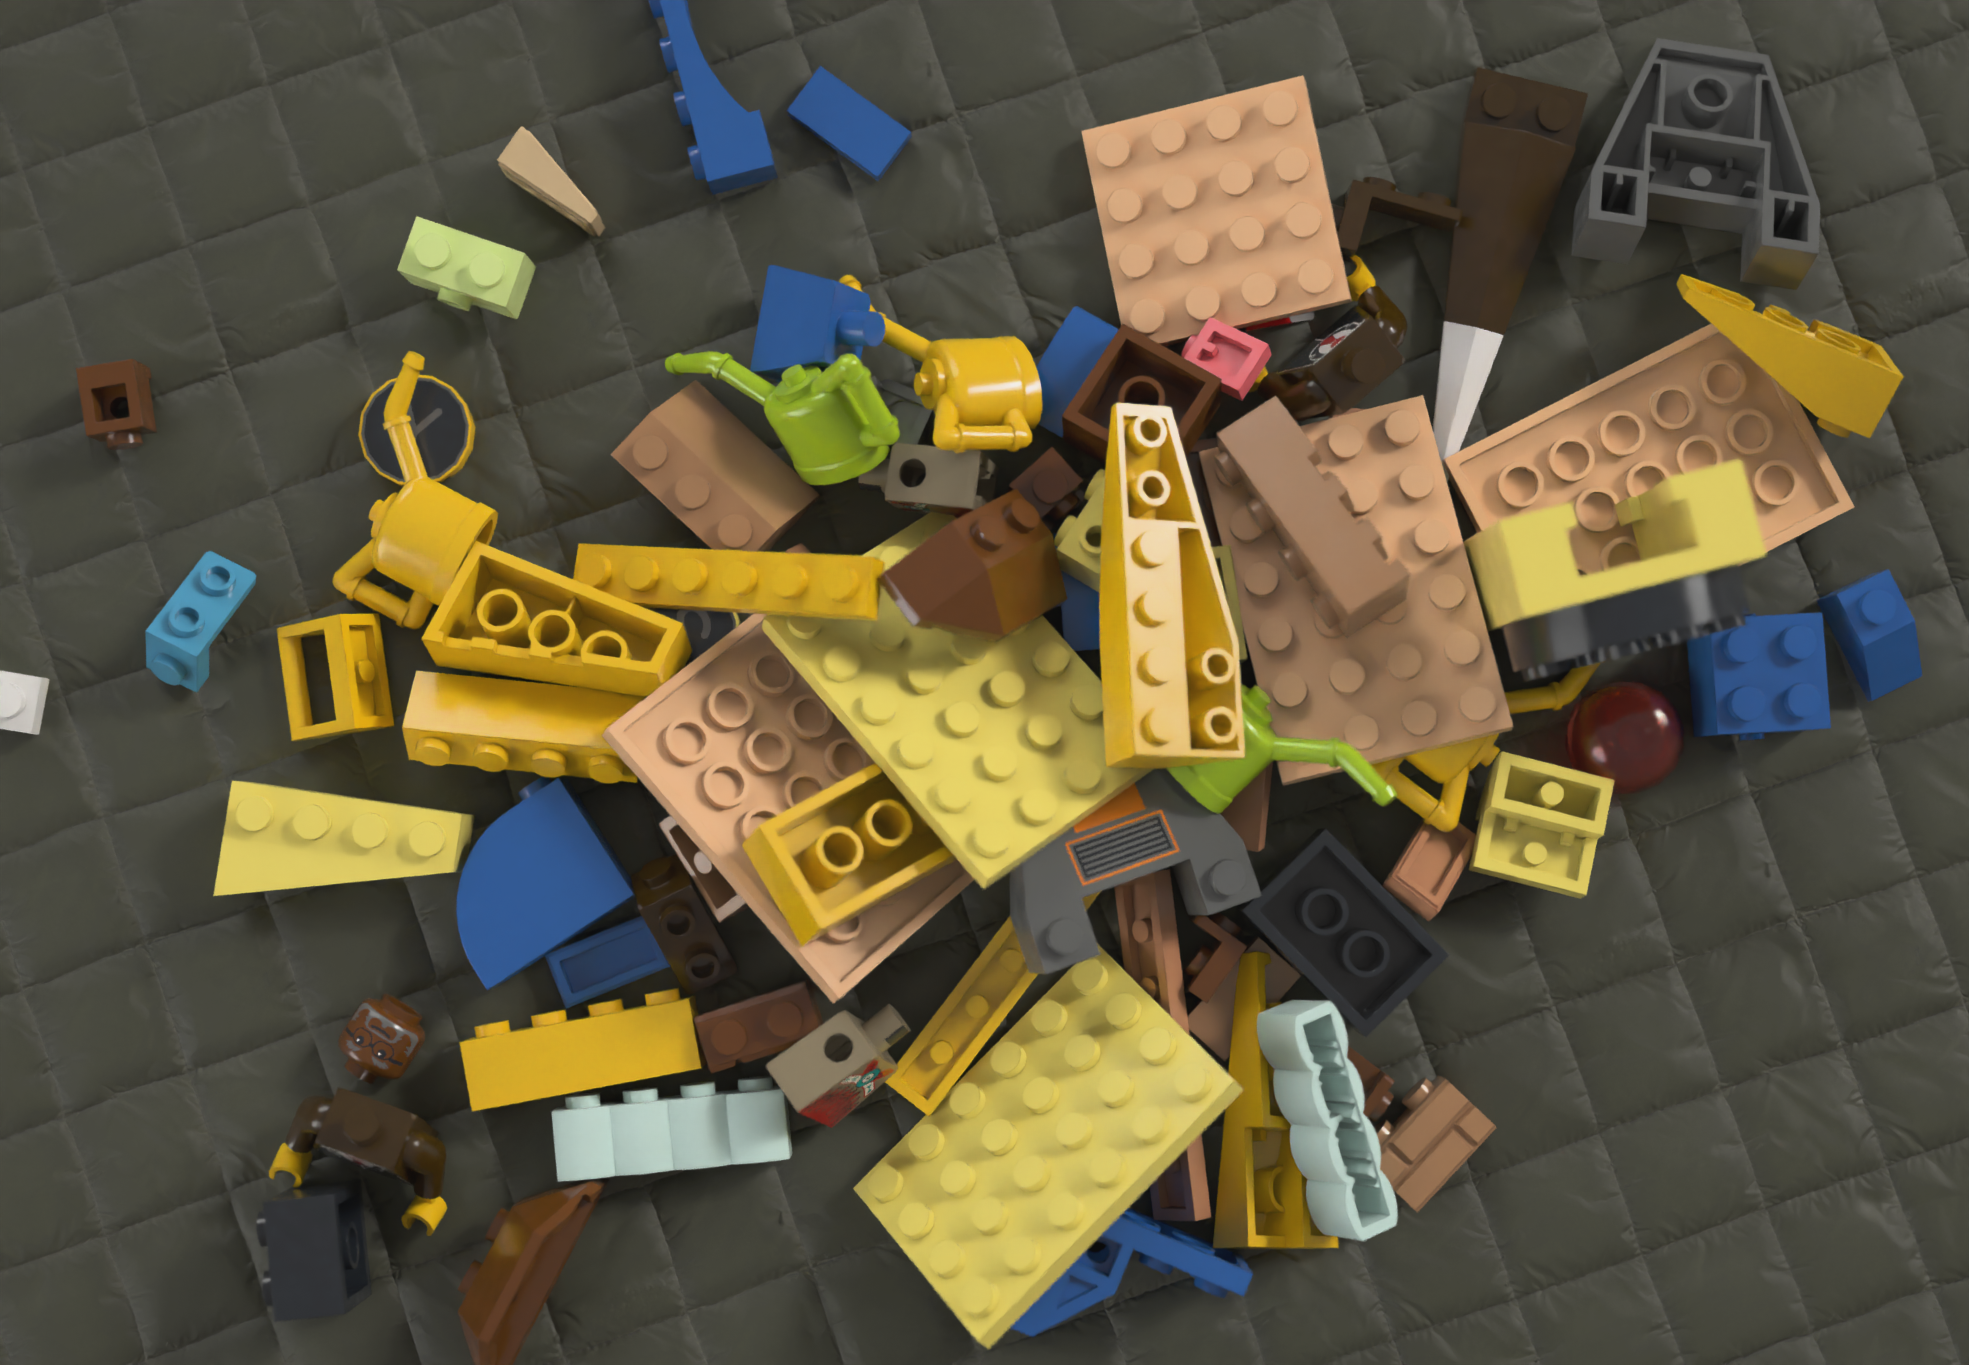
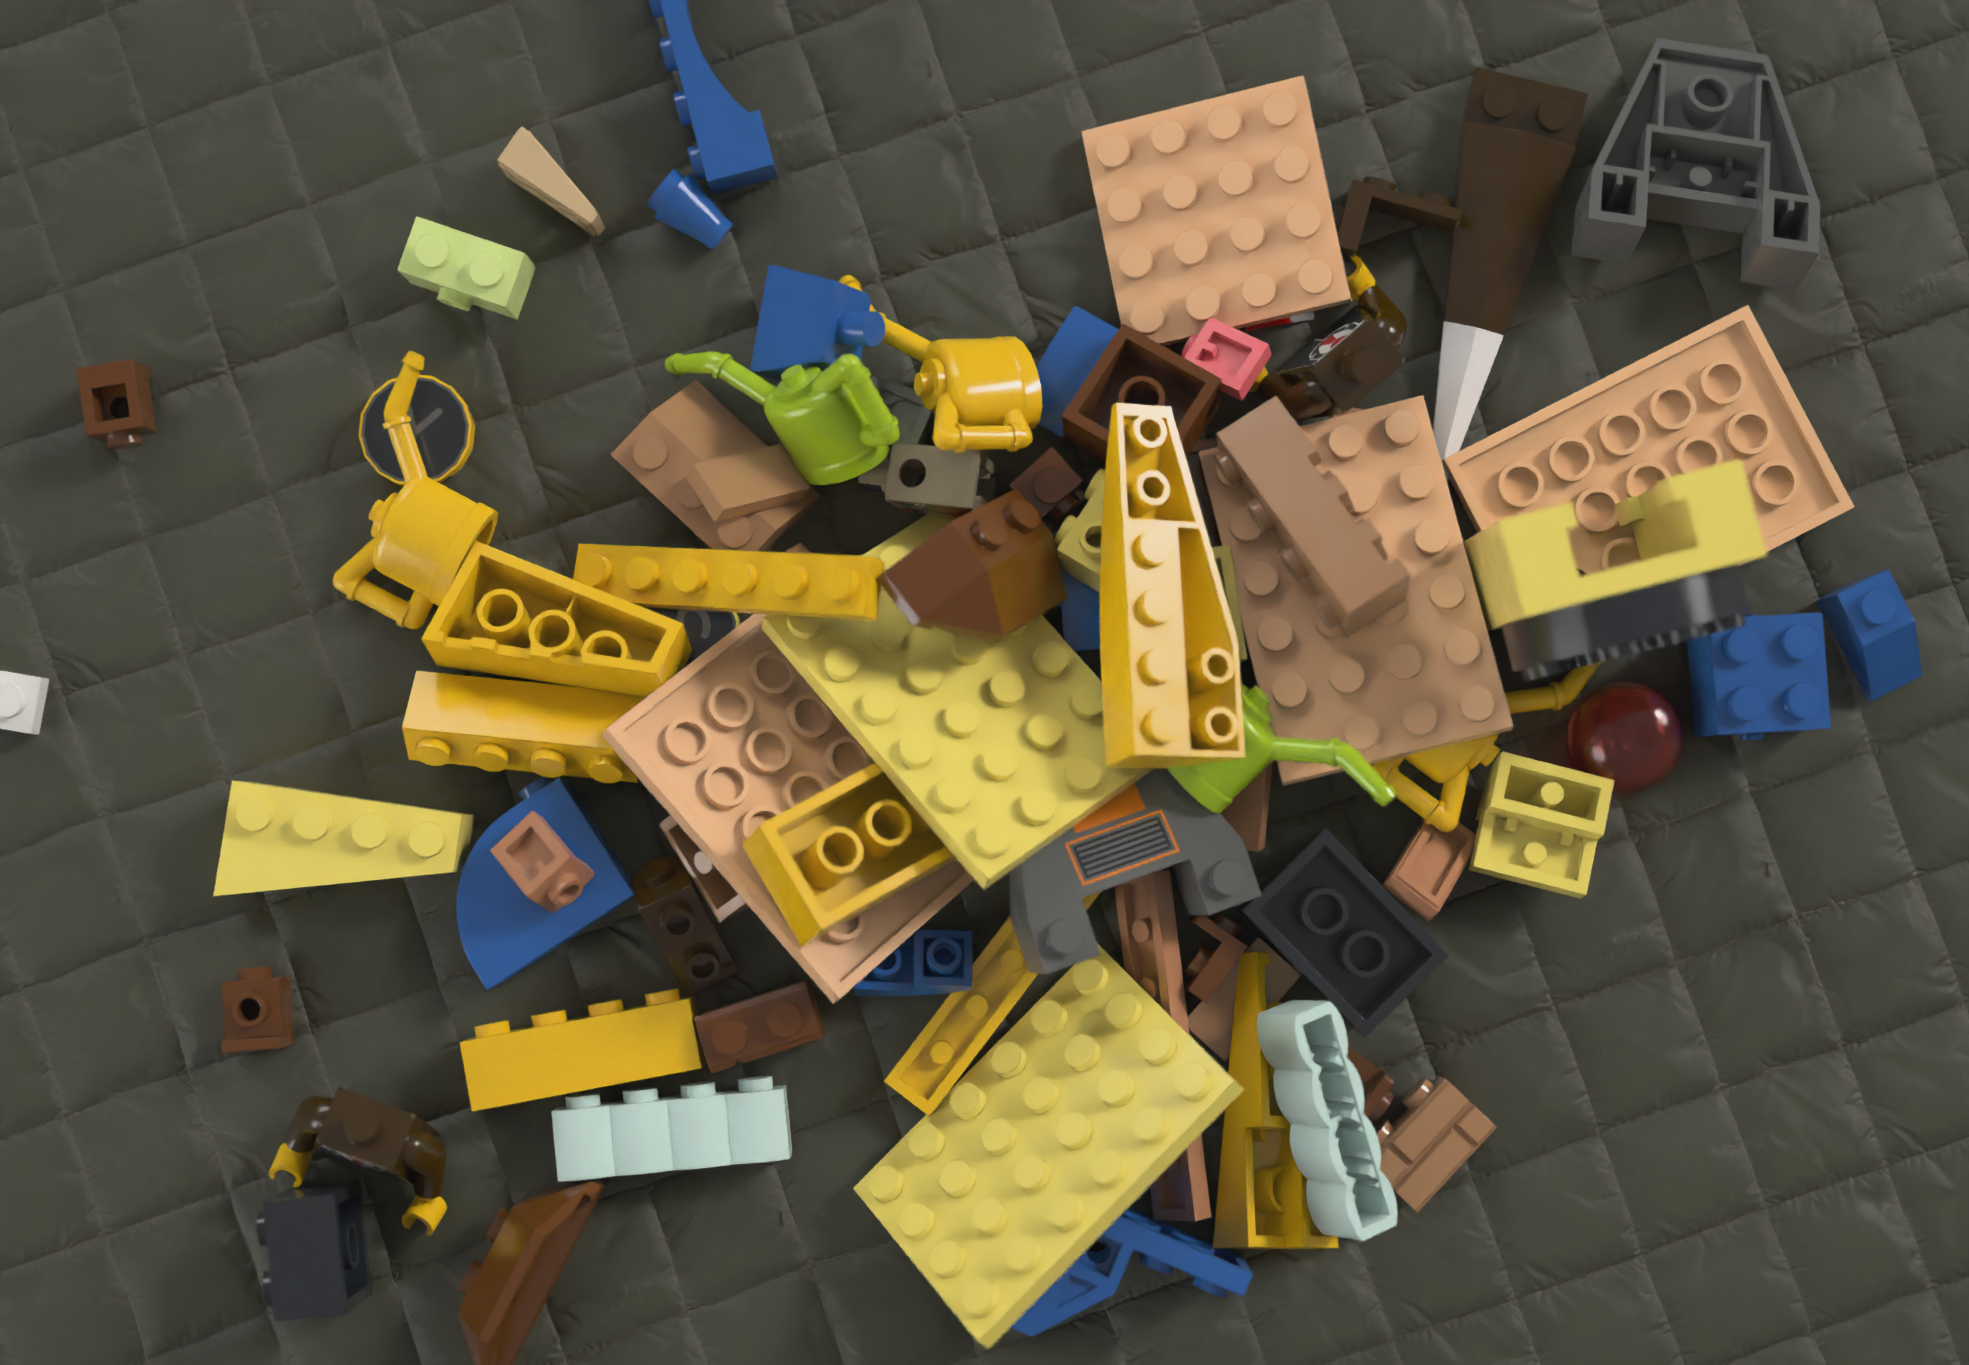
dark azure bracket [145,551,256,693] -> none
yellow tile [277,614,394,741] -> none
reddish brown head [338,994,425,1084] -> none
blue tile [545,916,670,1008] -> none
dark tan torso [766,1003,910,1128] -> none
blue tile [787,66,912,181] -> none
yellow wedge [1676,274,1904,439] -> none
none -> reddish brown brick [221,966,295,1053]
none -> nougat bracket [490,810,595,913]
none -> blue cone [647,169,733,251]
none -> medium nougat tile [685,444,810,522]
none -> blue slope [853,929,973,996]

